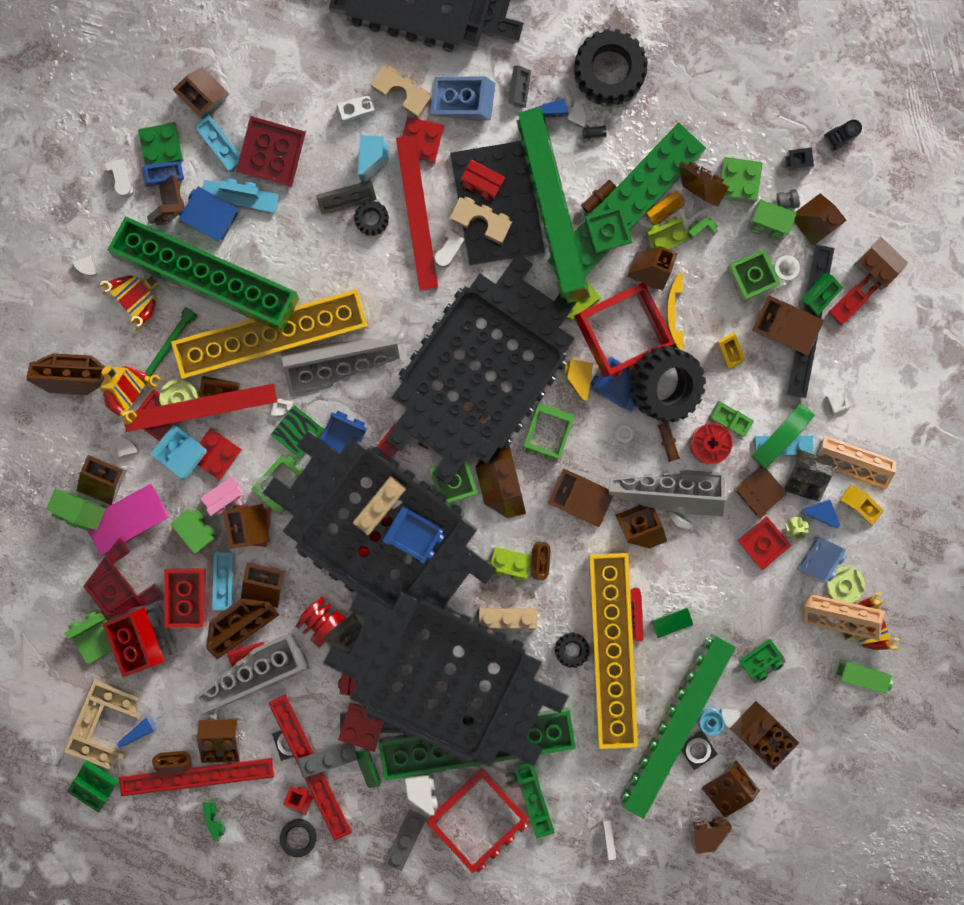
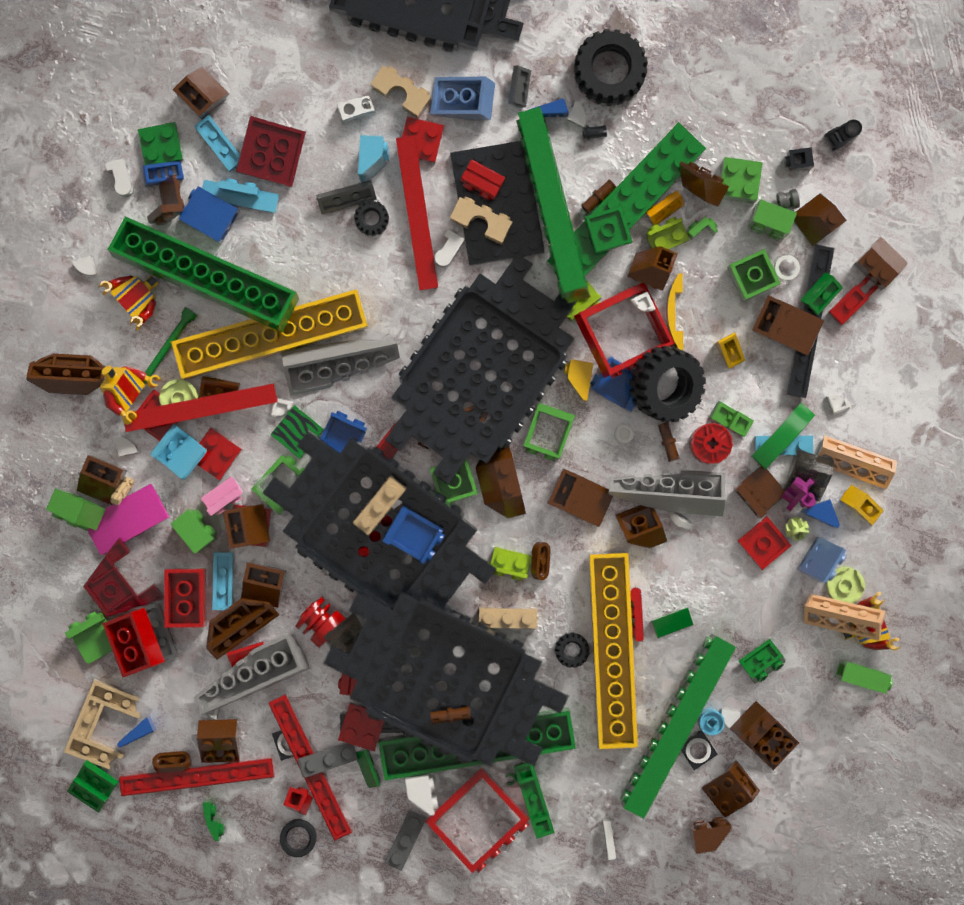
none -> tan axle [110,477,134,505]
none -> reddish brown pin [430,706,471,724]
none -> white tile [629,292,656,312]
none -> magenta hips [781,477,816,512]

